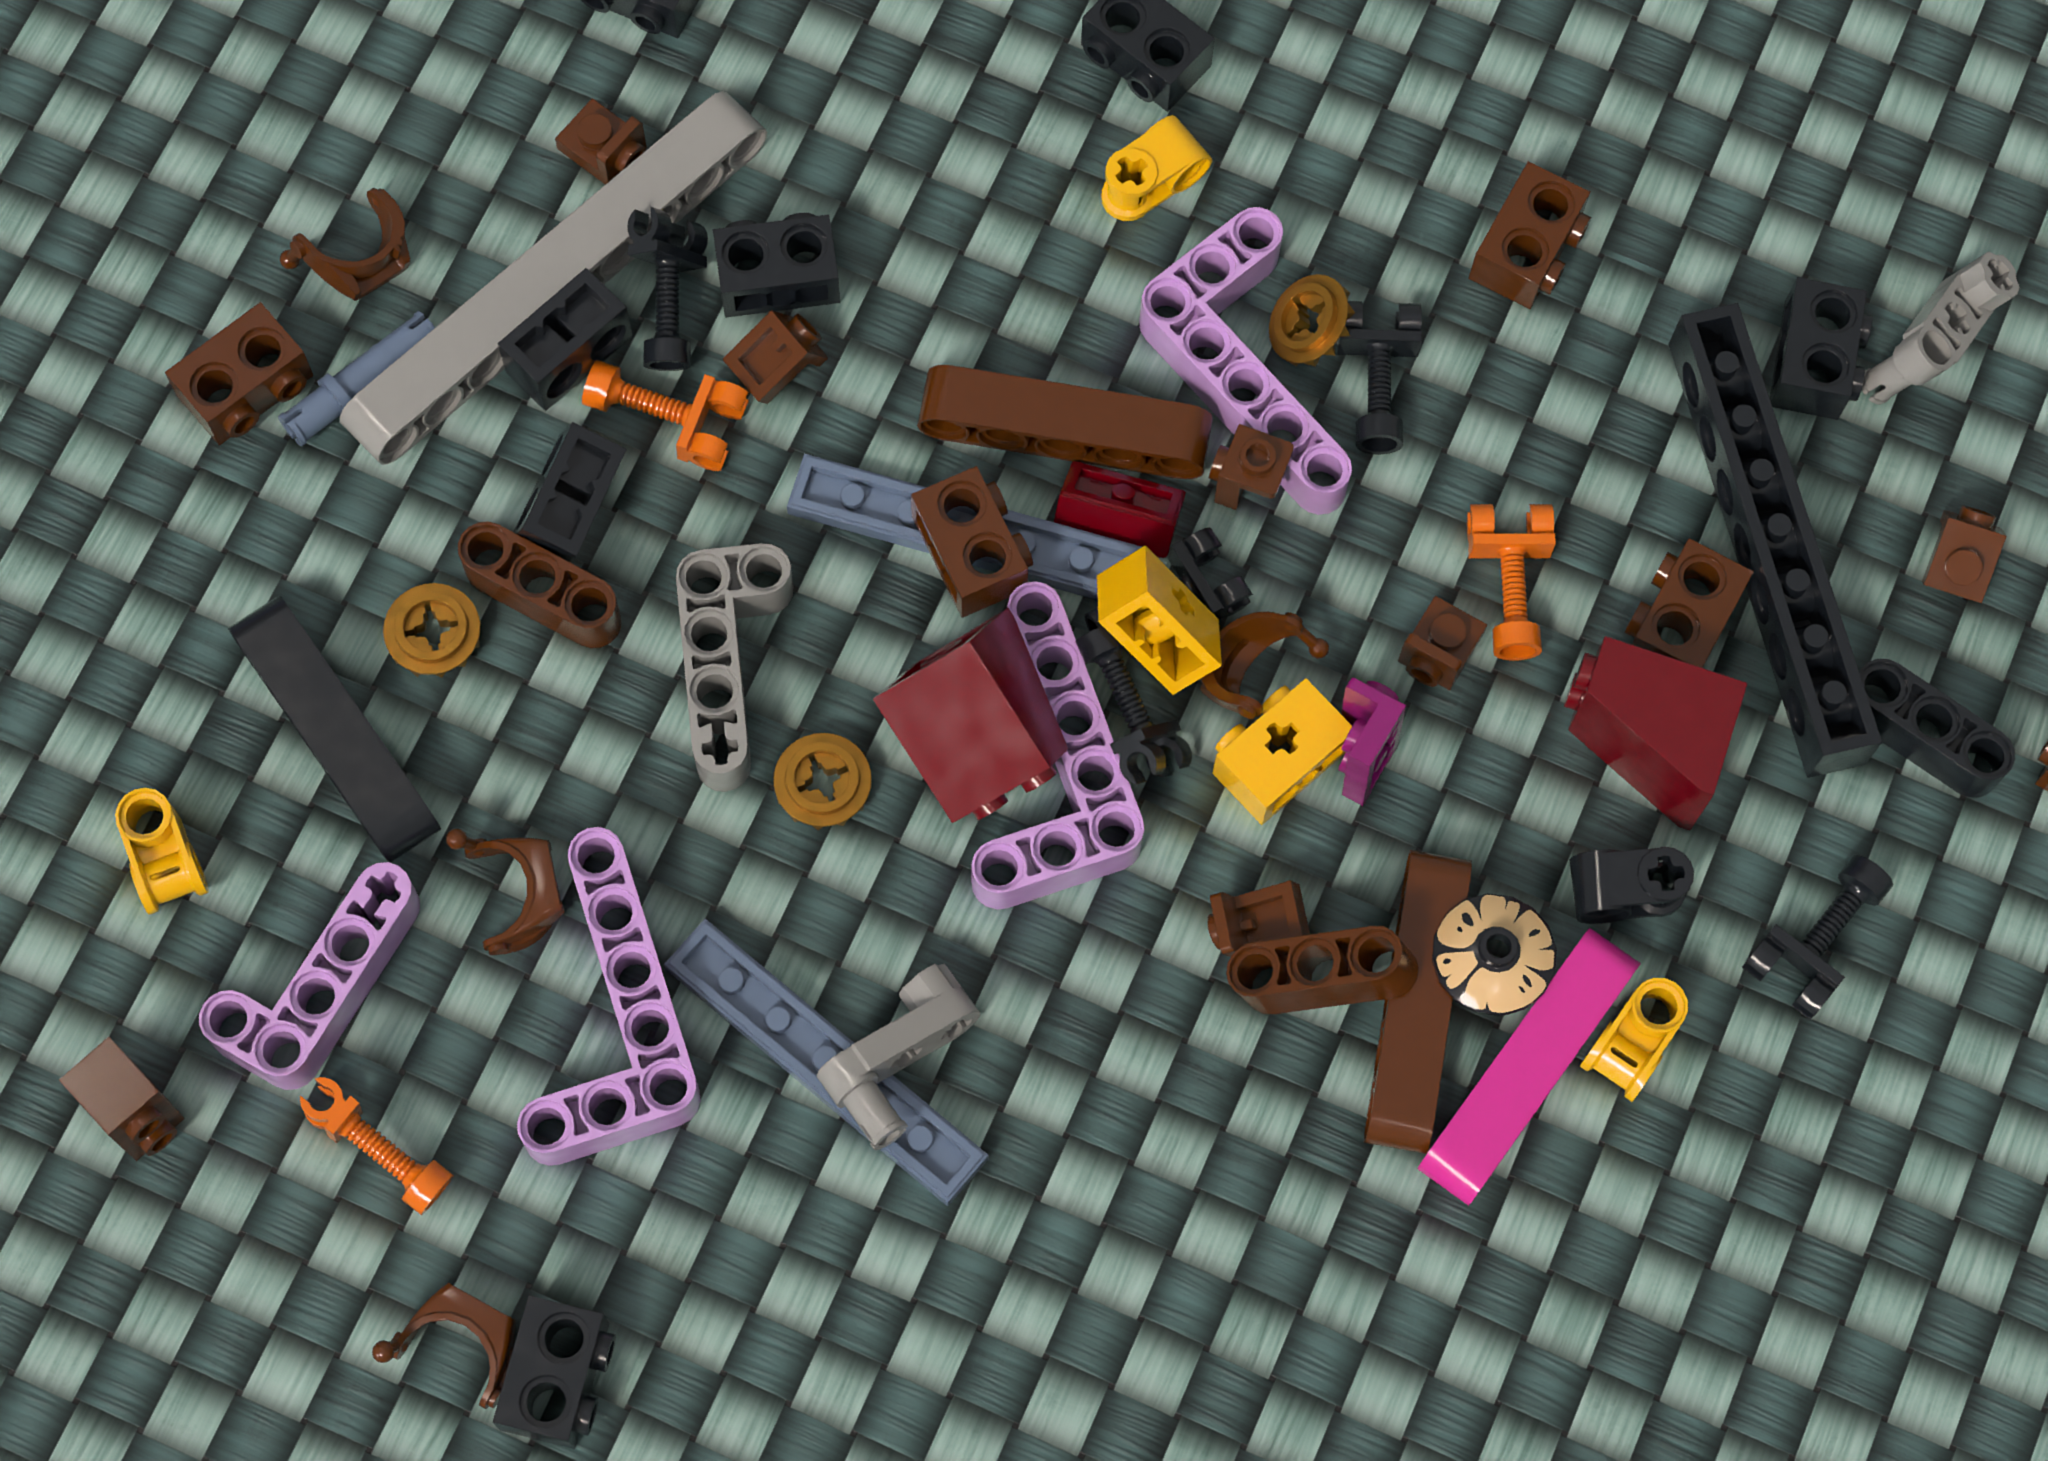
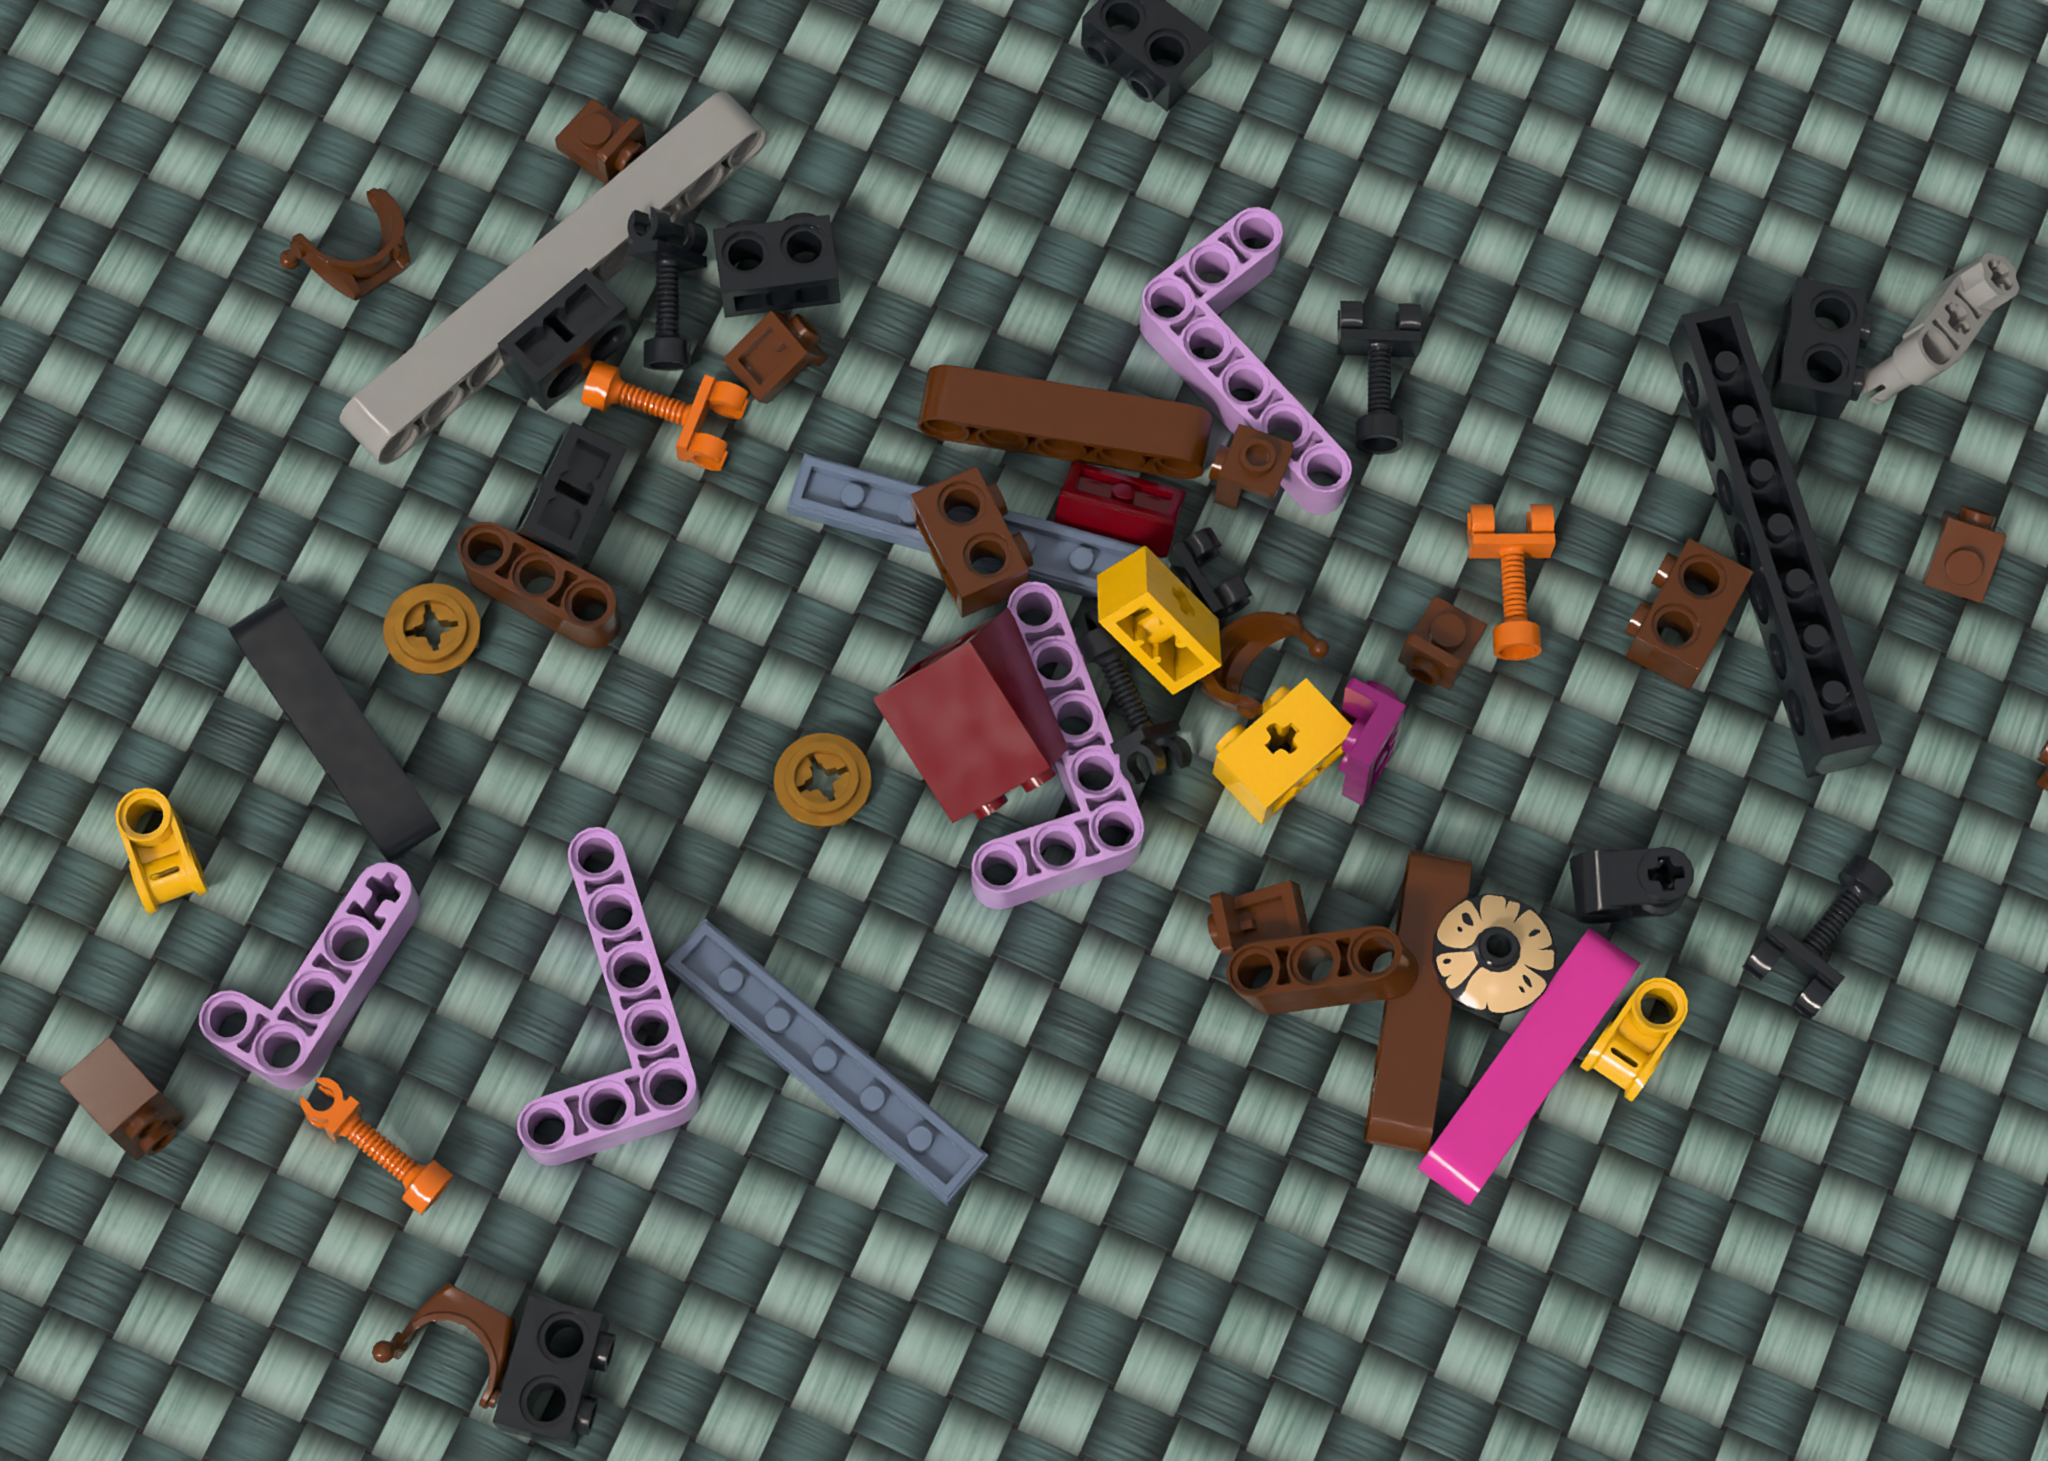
reddish brown brick [165,302,314,446] -> none
sand blue pin [278,311,435,447] -> none
reddish brown helmet [446,828,565,955] -> none
light grey beam [676,543,794,792] -> none
light grey beam [817,964,980,1150] -> none
yellow piece [1101,115,1212,221] -> none
pearl gold gear [1269,274,1355,367] -> none
reddish brown brick [1468,161,1592,309] -> none
dark red slope [1564,636,1748,831] -> none
black beam [1859,659,2015,798] -> none

